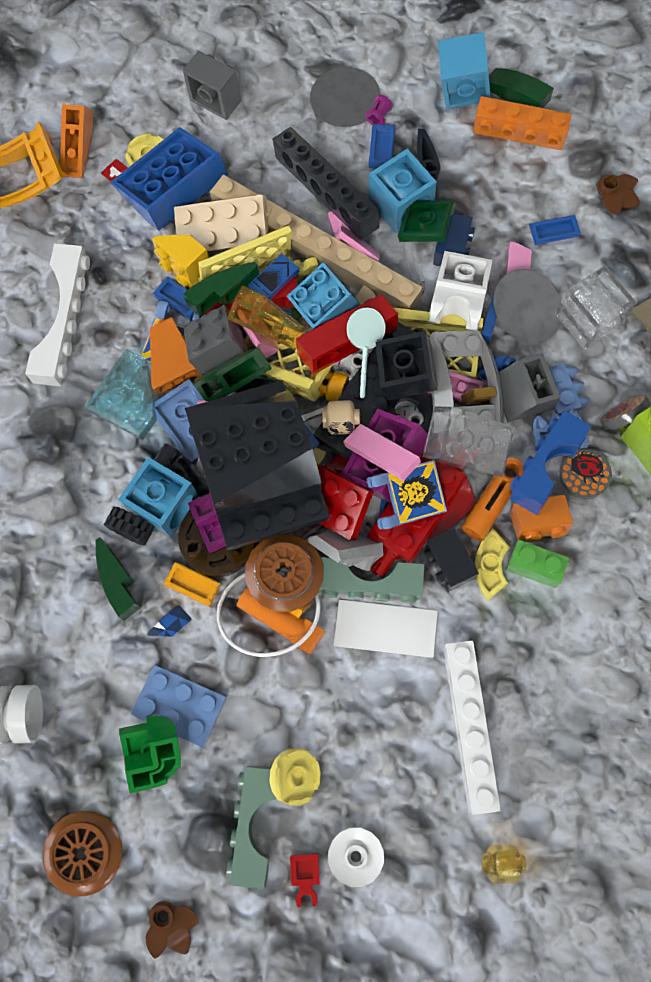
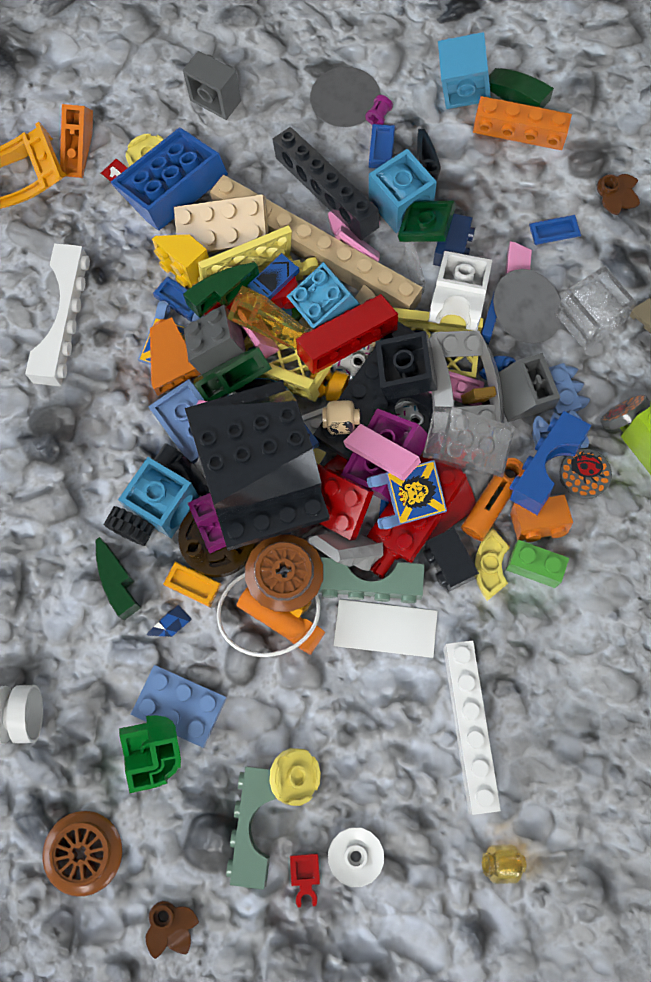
clear light blue plate [84,349,157,440] -> none
light aqua piece [347,308,385,398] -> none

